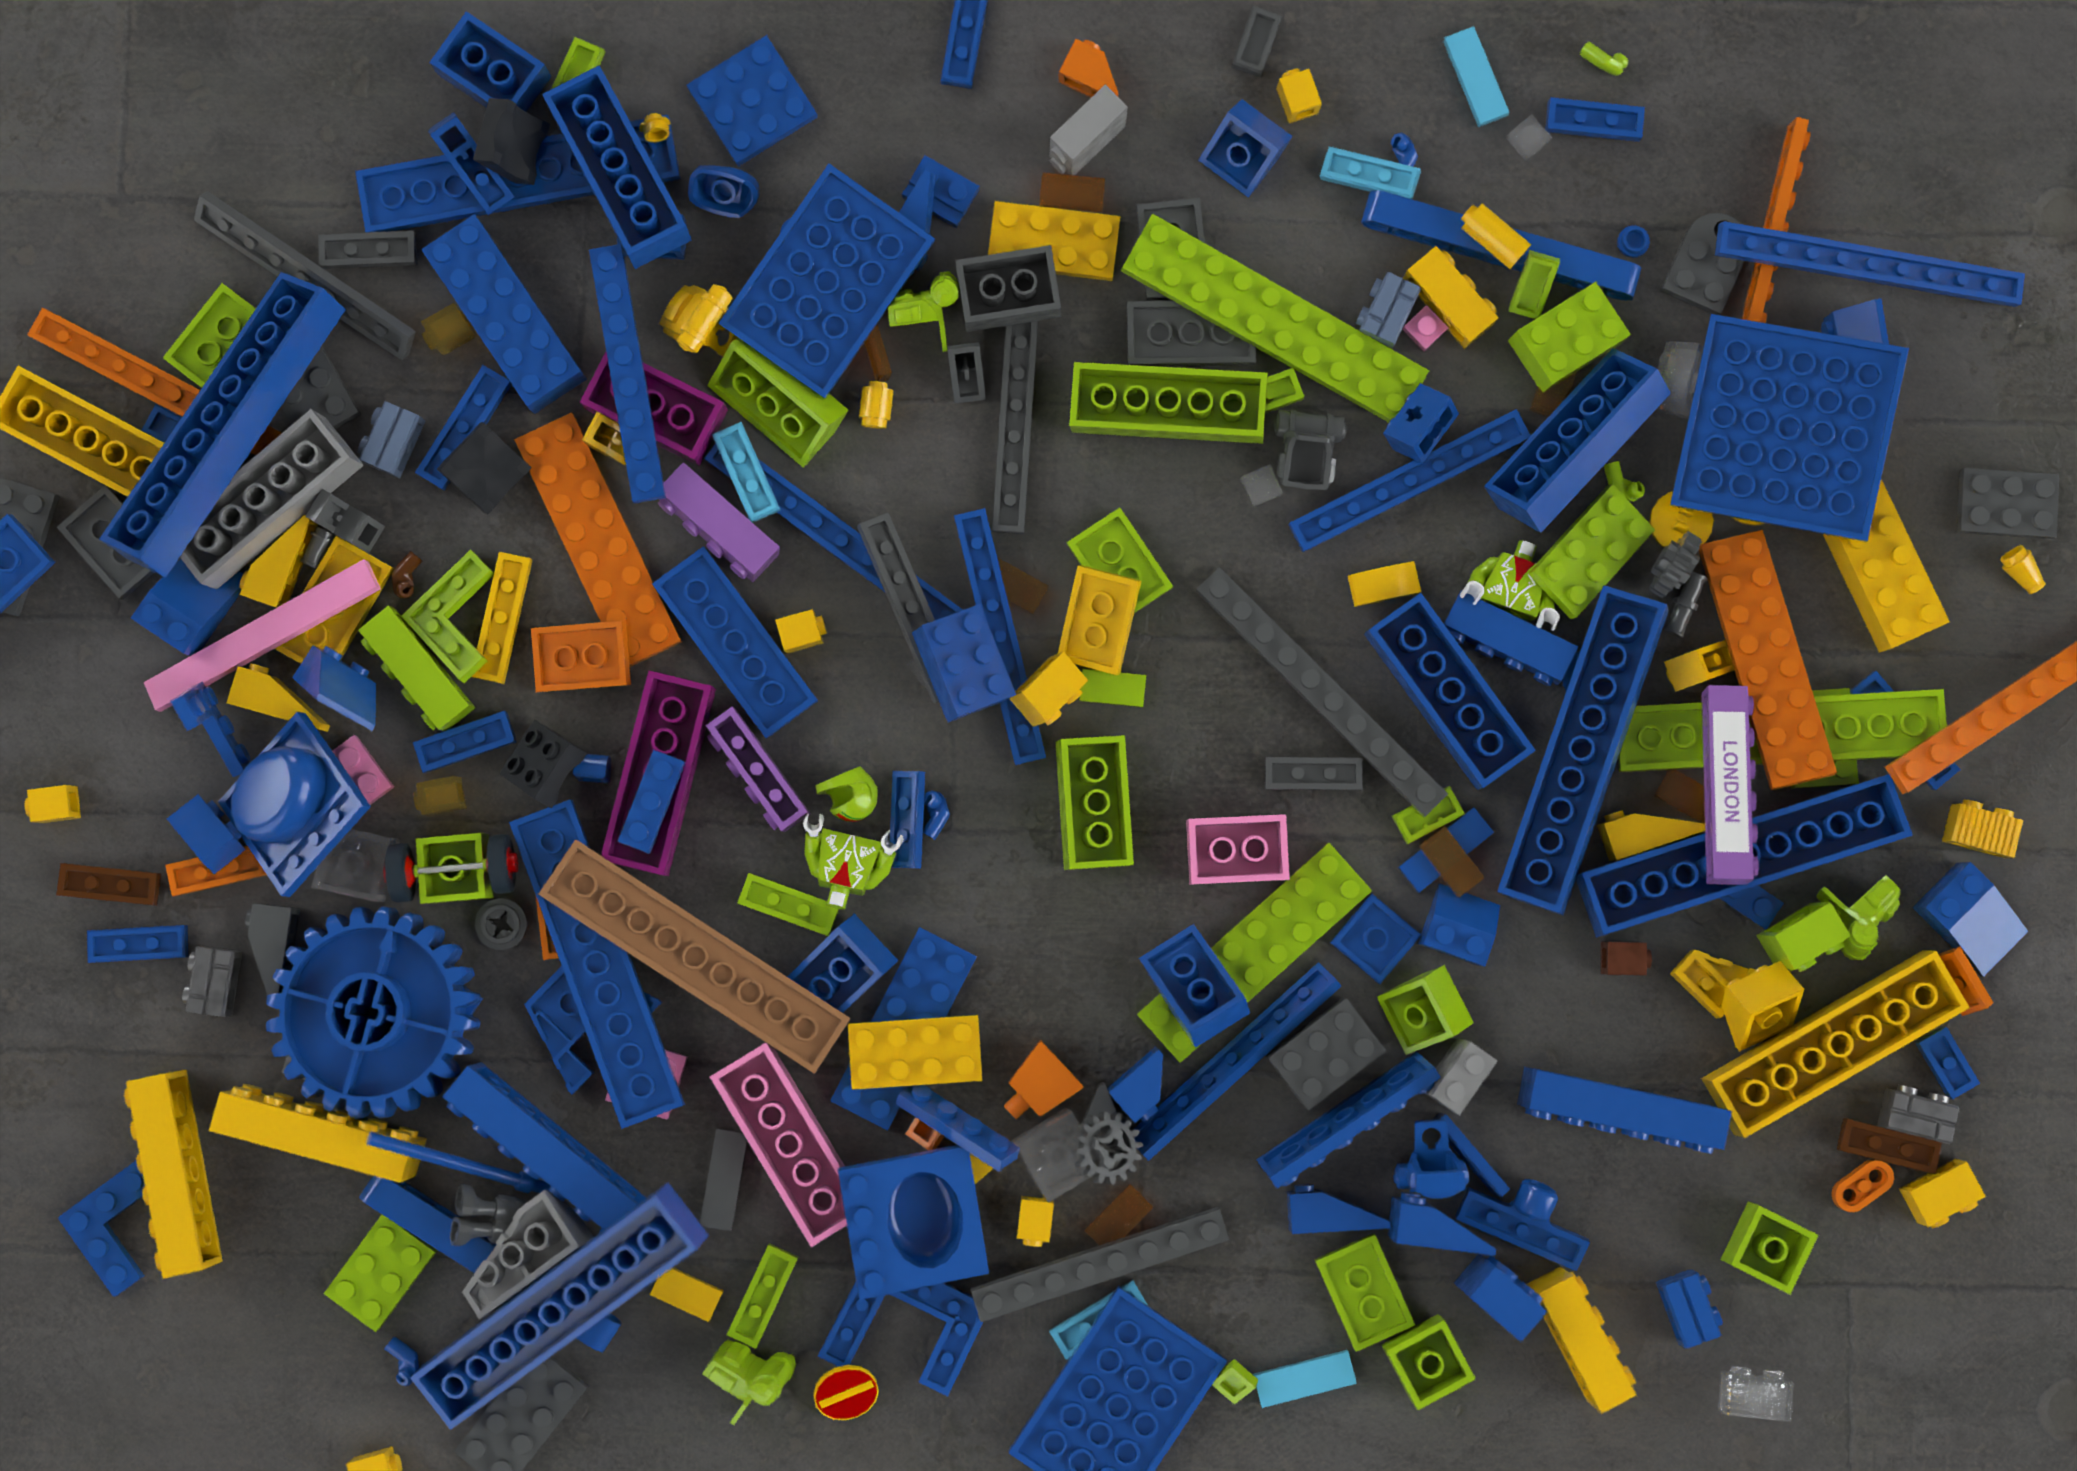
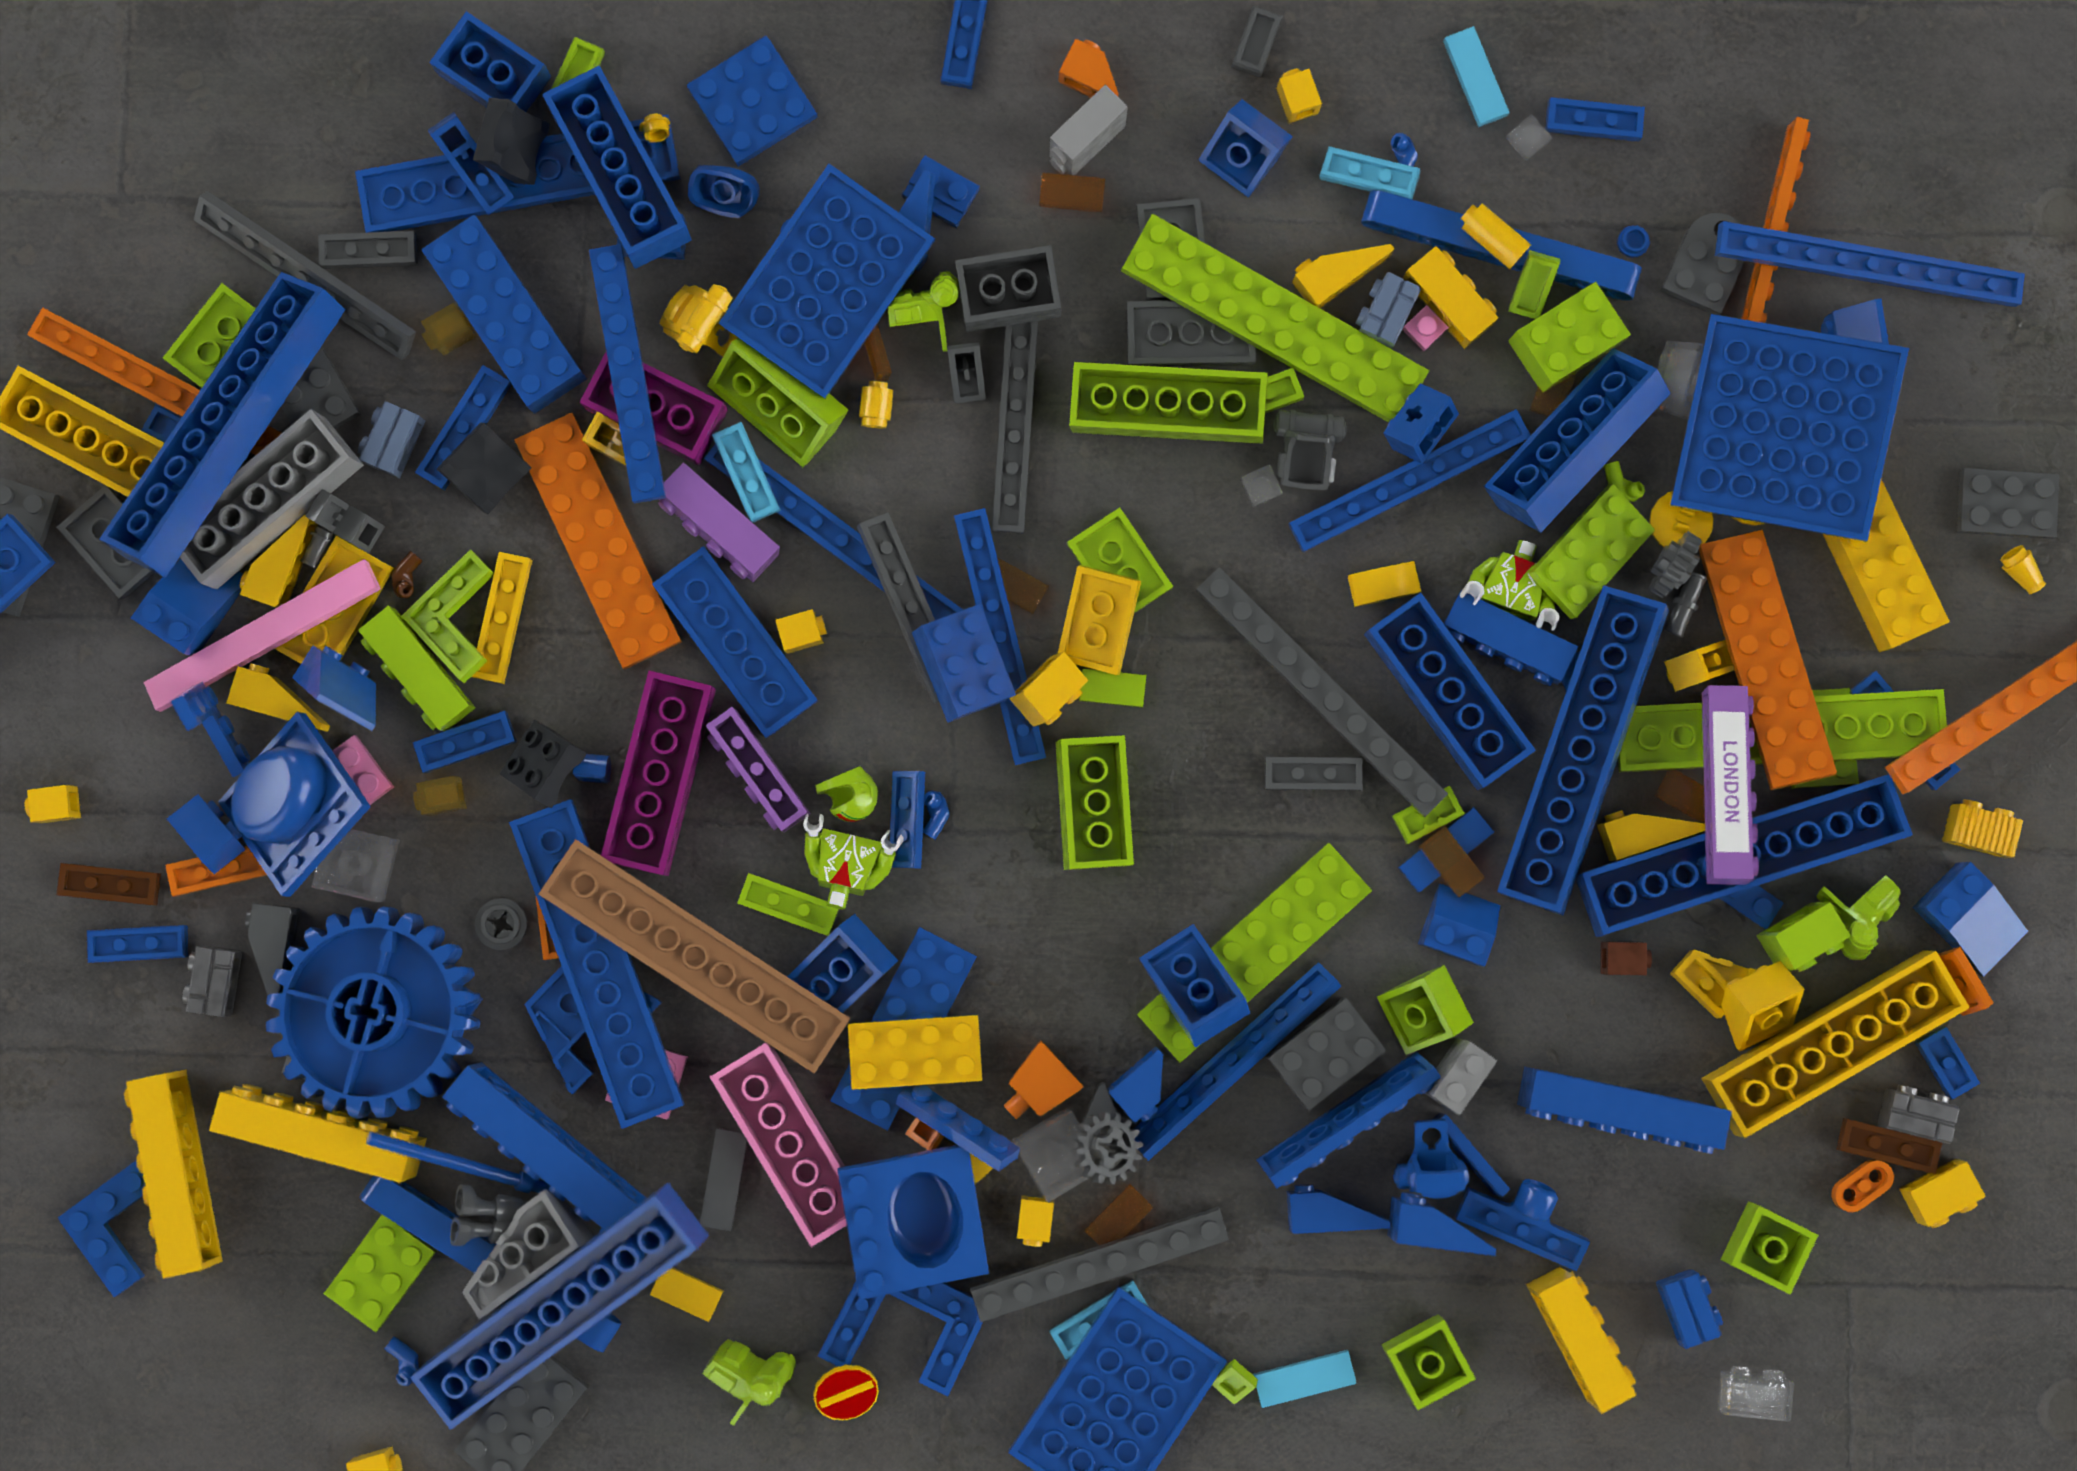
brick [383,833,519,904] -> none
orange plate [531,621,631,692] -> none
blue plate [618,750,686,853] -> none
lime plate [727,1243,799,1349] -> none
yellow plate [988,201,1120,281] -> none
bright pink brick [1186,814,1290,885] -> none
lime plate [1314,1233,1415,1352] -> none
blue tile [1329,893,1421,984] -> none
blue brick [1454,1254,1547,1342] -> none
lime arm [1580,42,1628,76] -> none
none -> yellow slope [1292,244,1394,308]

